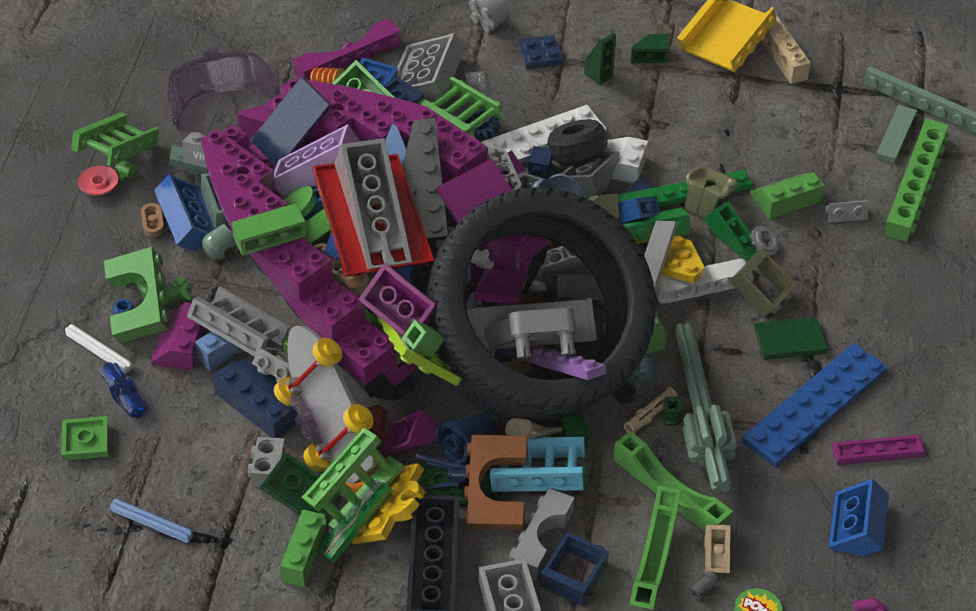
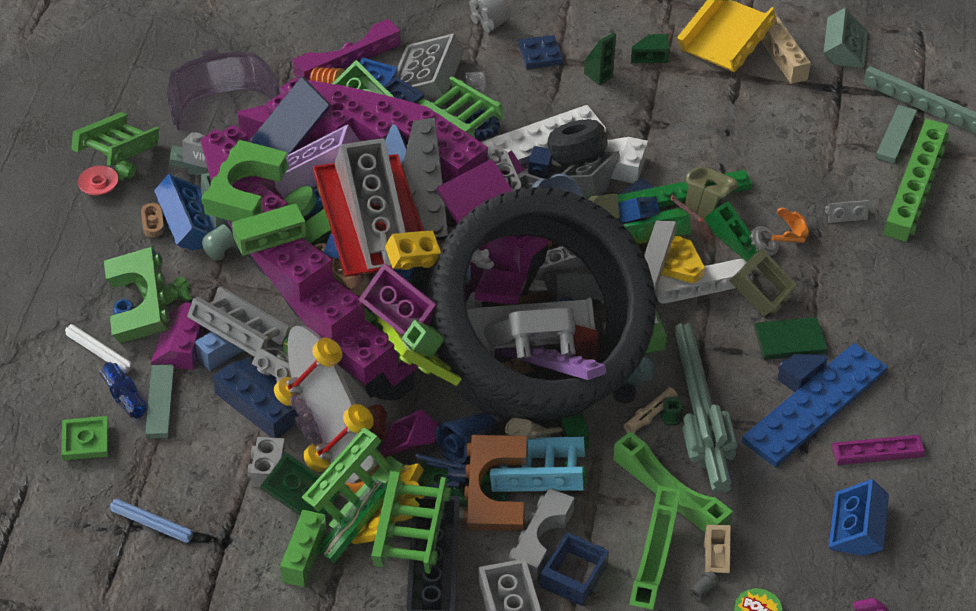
bright green slope [749,173,825,220] -> none
none -> sand green tile [145,365,174,439]
none -> bright green arch [202,140,289,221]
none -> bright green fence [371,471,451,573]
none -> yellow brick [385,230,441,270]
none -> clear red piece [571,324,598,360]
none -> clear red piece [670,195,703,222]
none -> orange helmet [771,207,809,243]
none -> dark blue slope [777,354,828,392]
none -> sand green slope [823,7,868,68]

